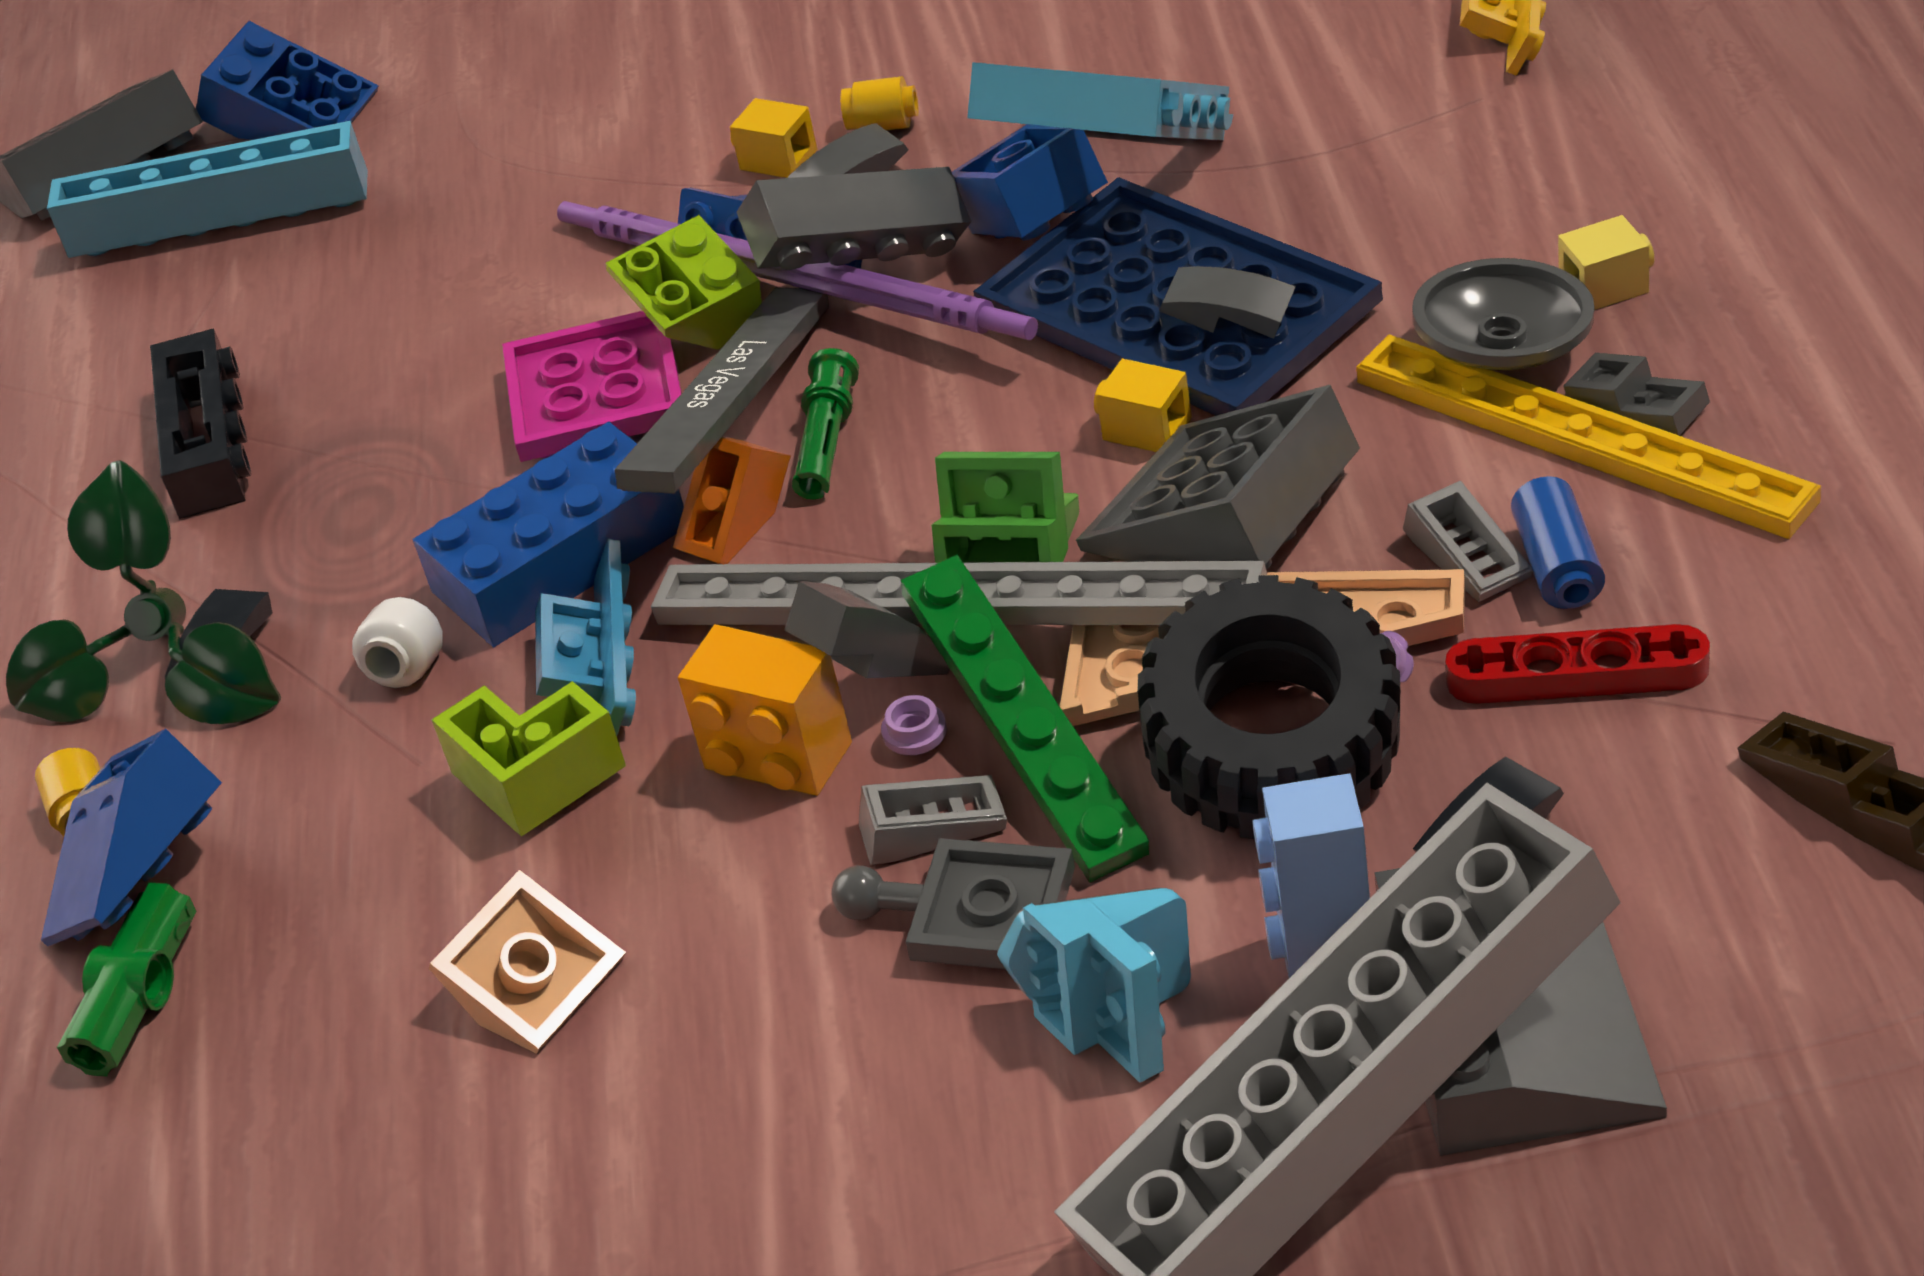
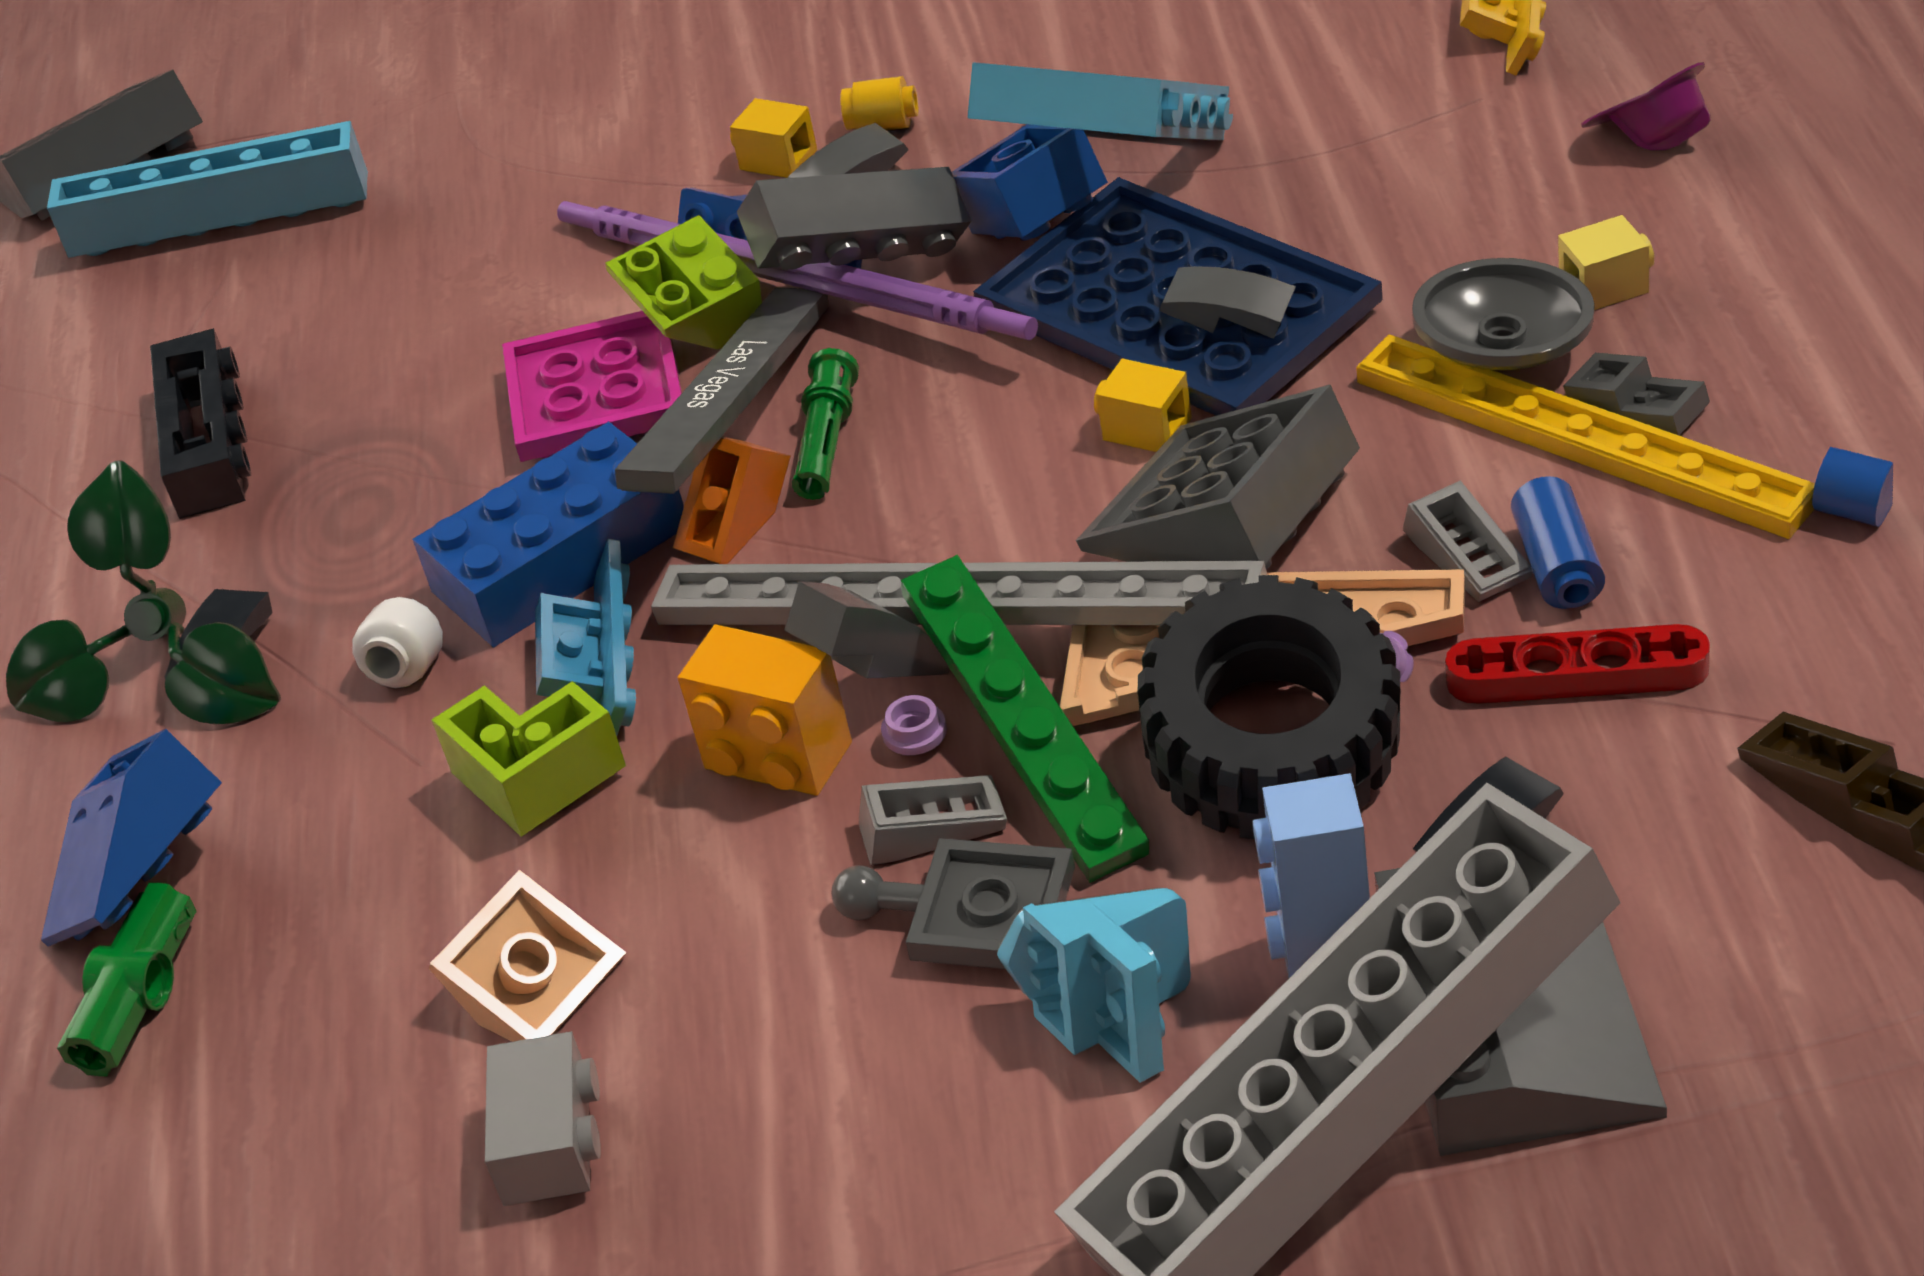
yellow brick [35,748,100,837] -> none
blue slope [196,20,379,140] -> none
bright green piece [931,452,1080,563] -> none
none -> light grey brick [485,1031,601,1206]
none -> magenta piece [1581,62,1711,151]
none -> blue brick [1812,447,1893,527]

